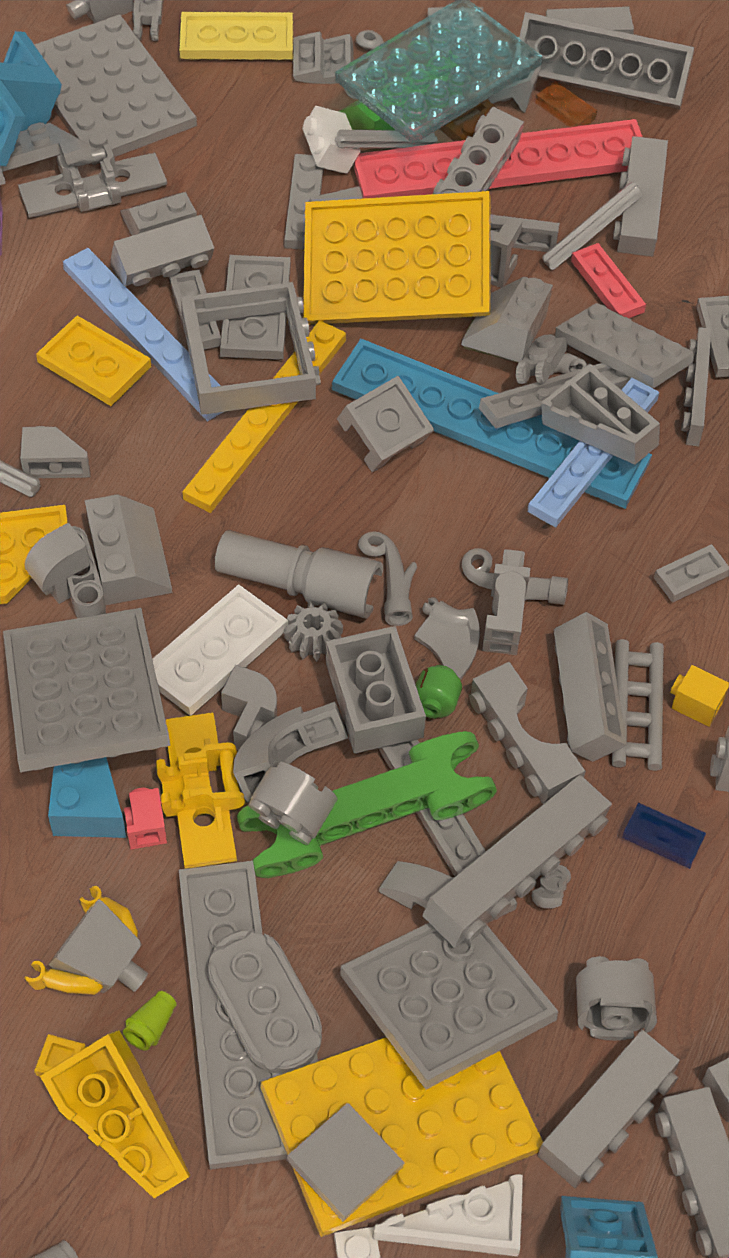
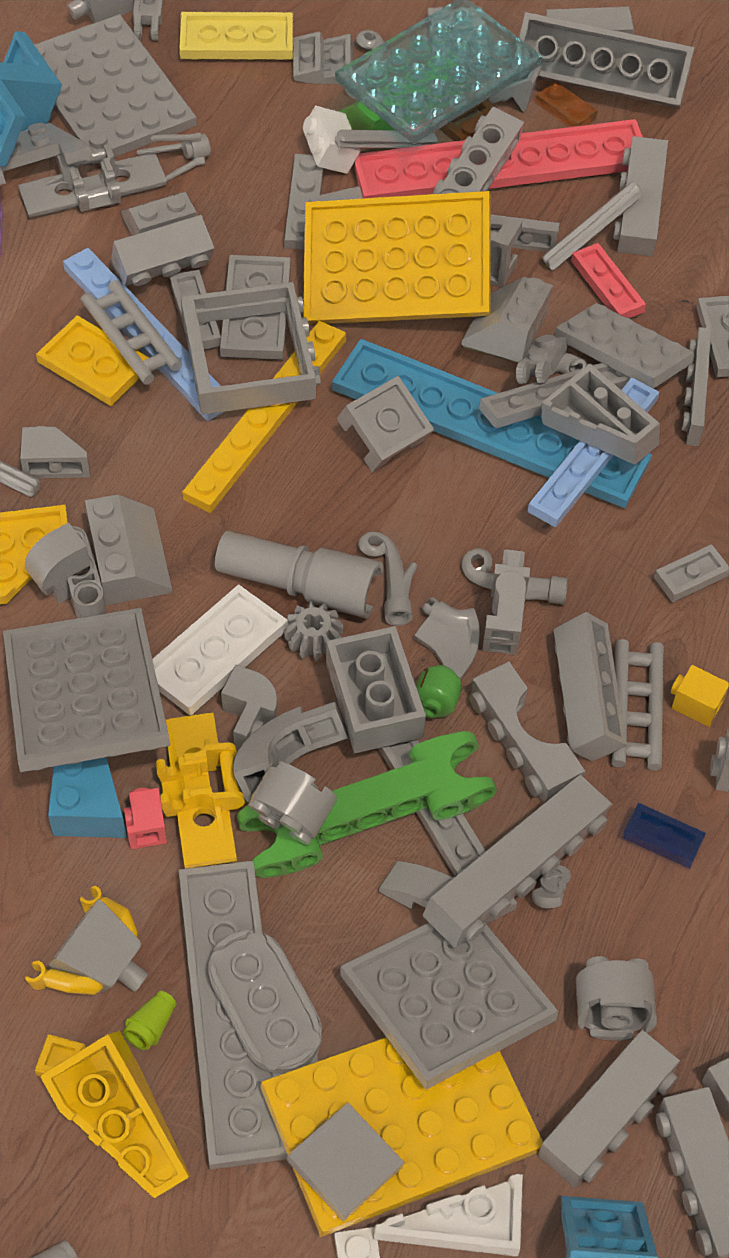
none -> light grey bar [81,280,182,385]
none -> light grey plant [136,132,211,181]

